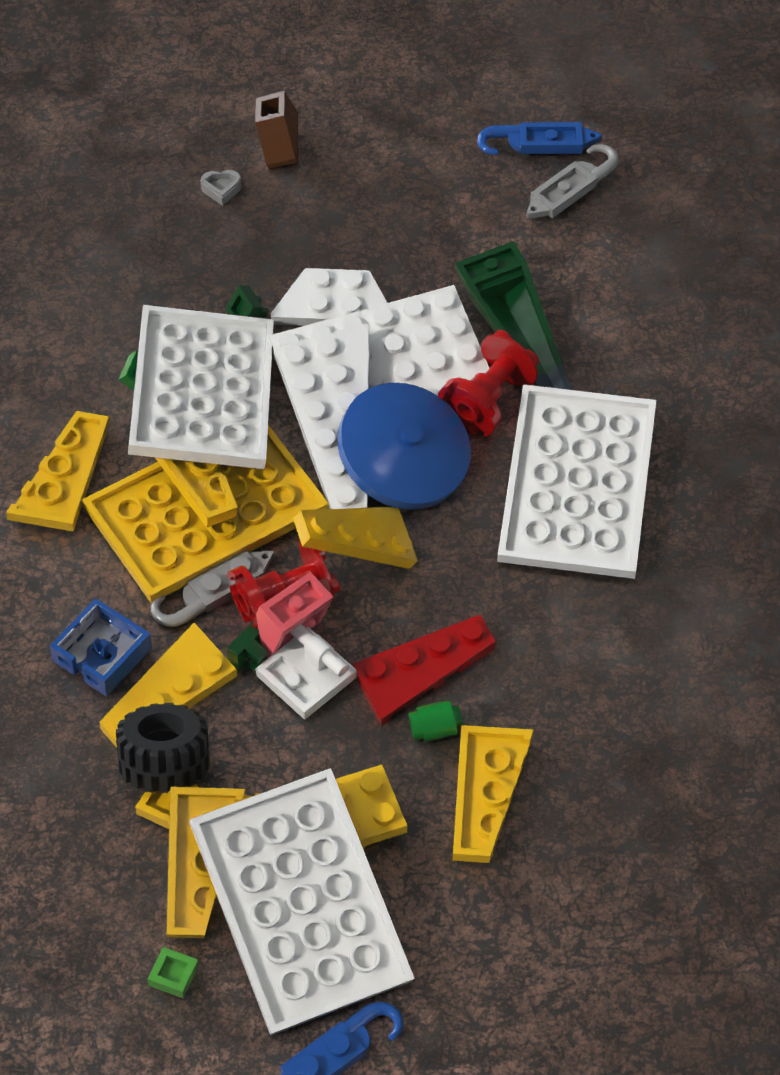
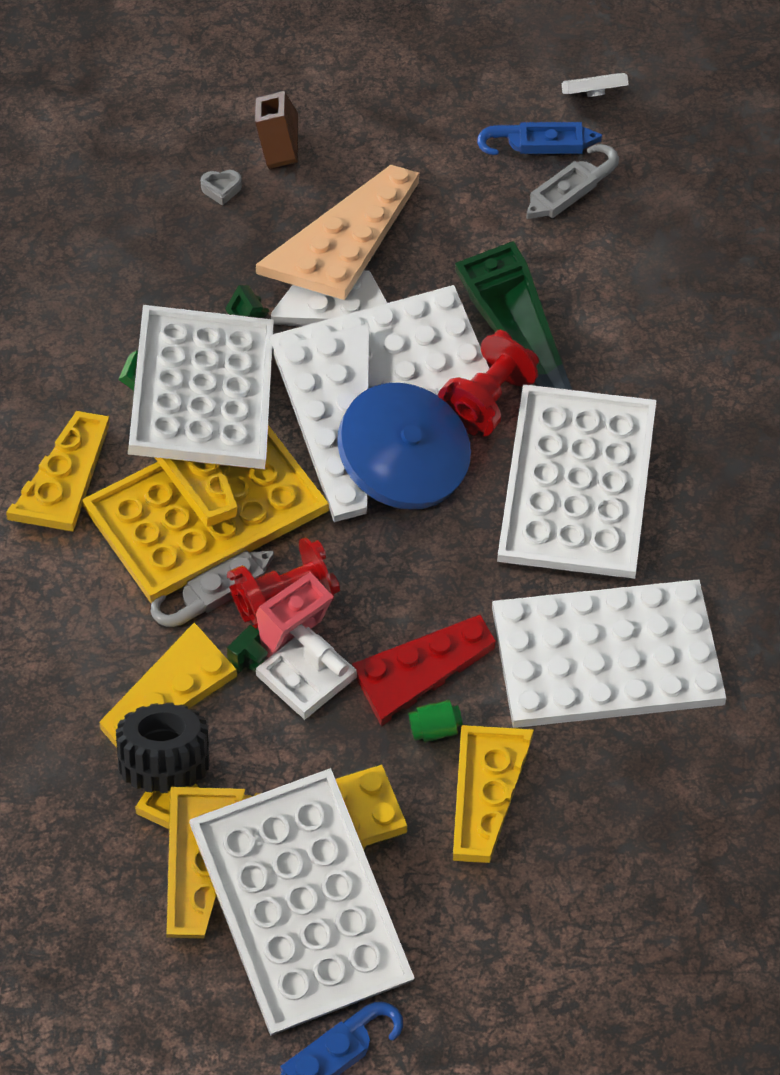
blue piece [50,598,152,697] -> none
bright green plate [147,947,199,999] -> none
yellow wing [293,507,418,569] -> none
none -> light nougat wing [256,165,419,300]
none -> white plate [492,579,726,728]
none -> white plate [561,73,628,97]

